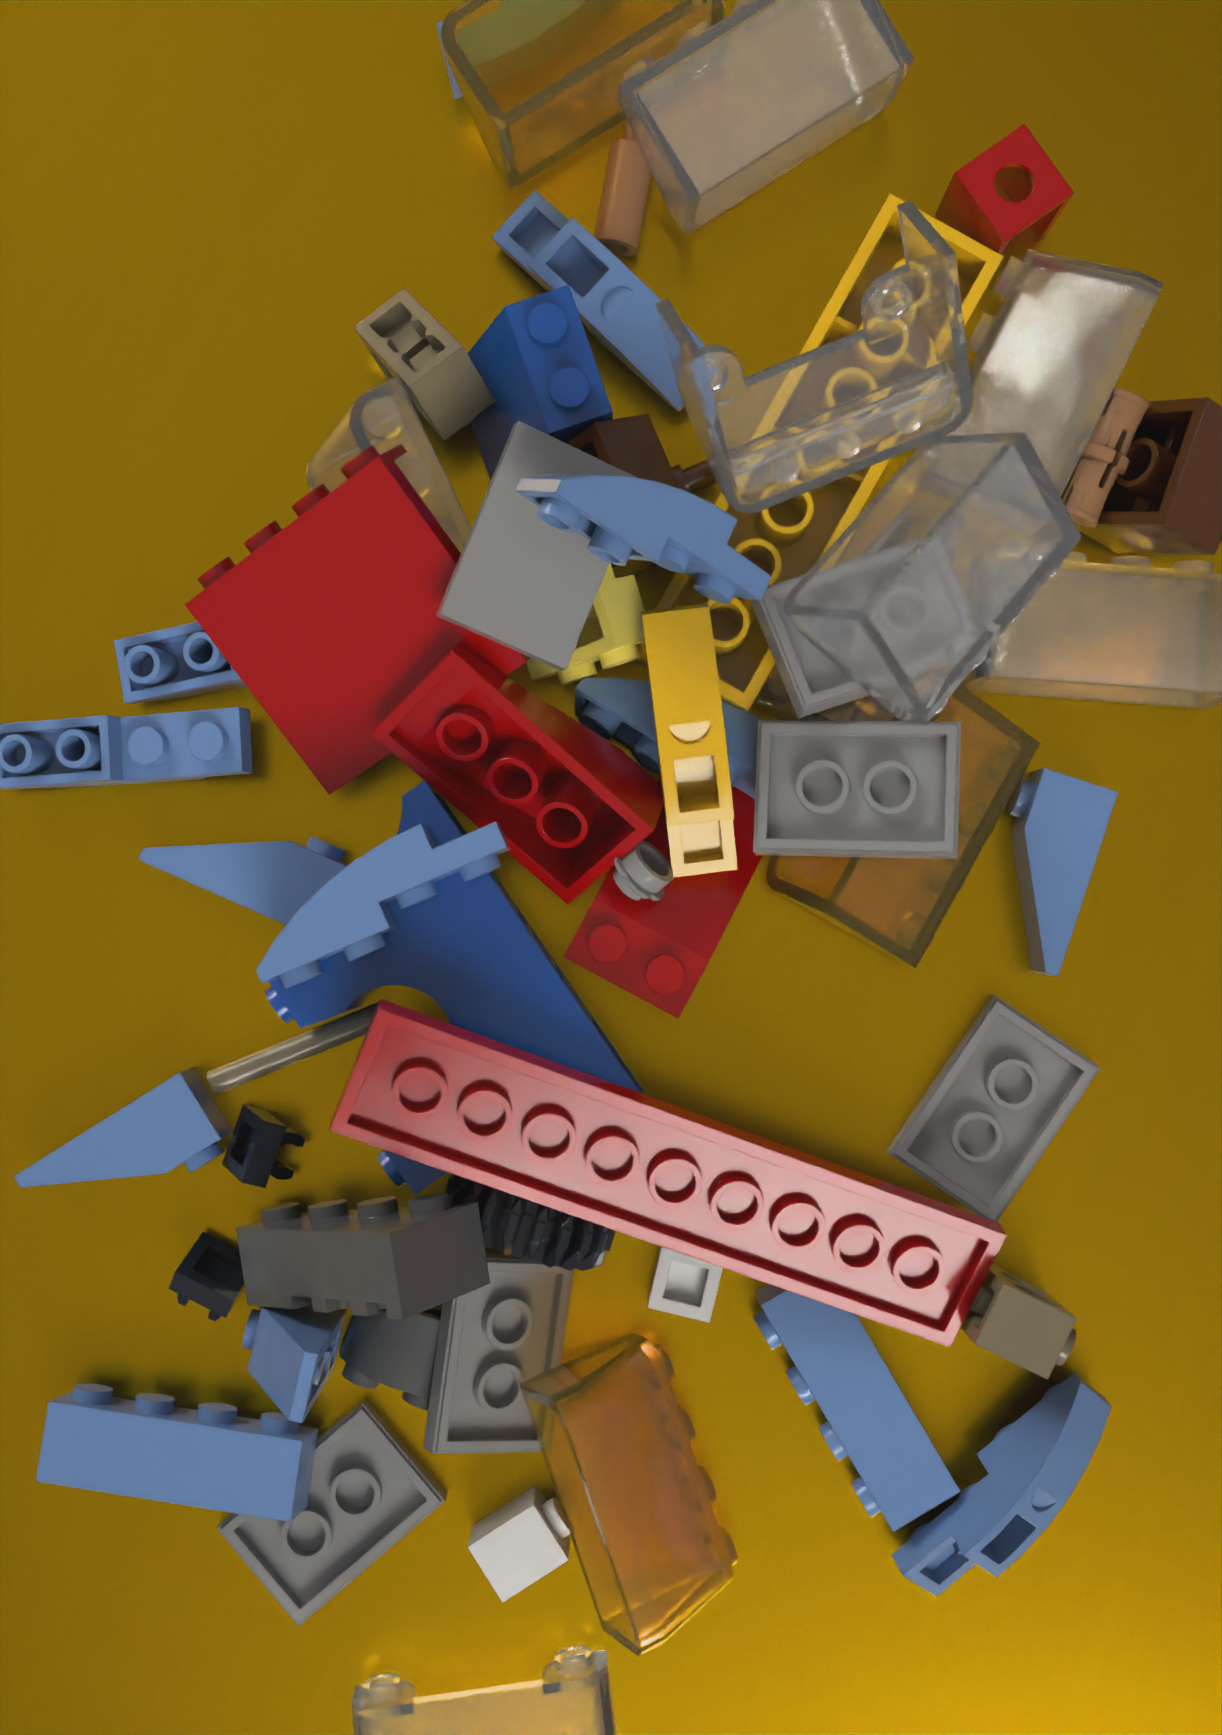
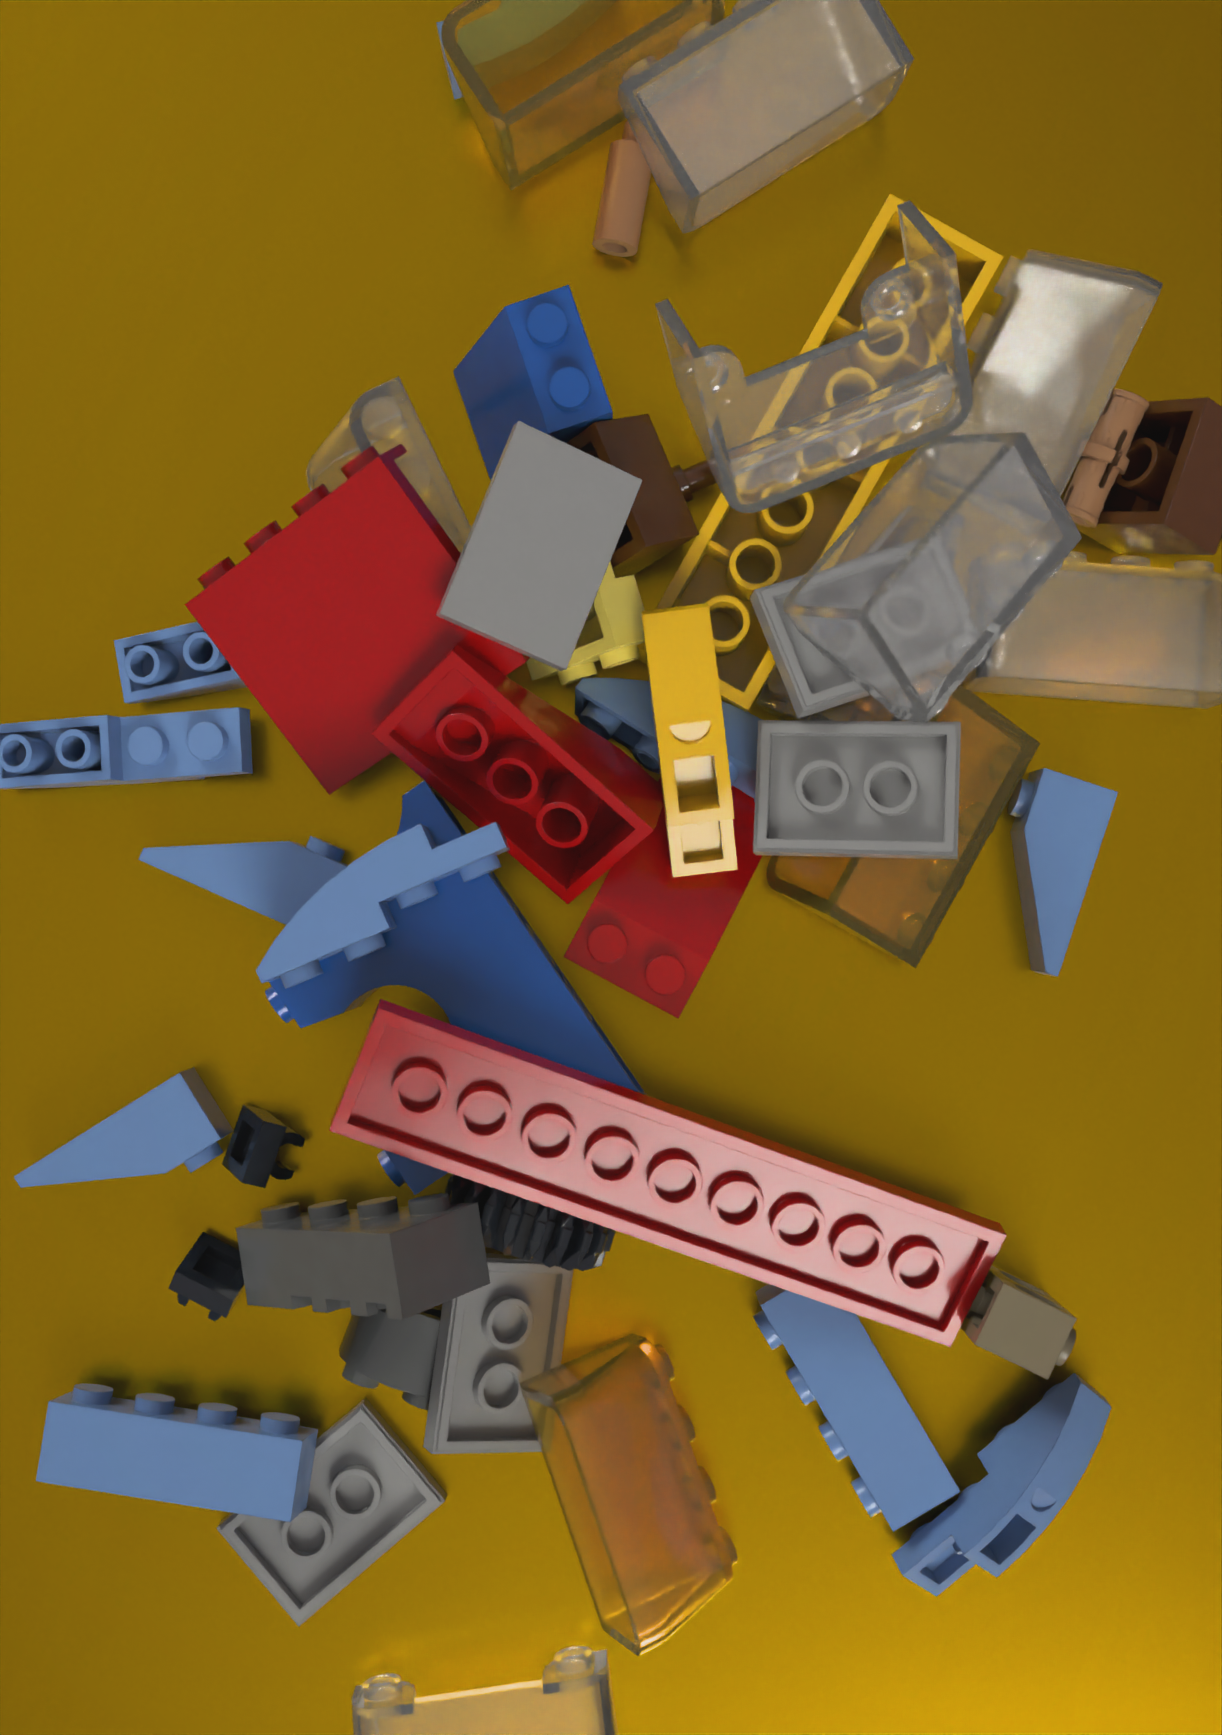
dark tan bar [207,1002,379,1095] -> none
medium blue slope [242,1305,347,1423] -> none
dark tan brick [354,288,495,441] -> none
white brick [468,1485,573,1602] -> none
medium blue slope [492,190,722,412] -> none
medium blue slope [515,474,771,604] -> none
light grey plate [613,840,673,901] -> none
white plate [647,1246,723,1323] -> none
light grey tile [886,995,1101,1222] -> none
red piece [935,123,1074,255] -> none

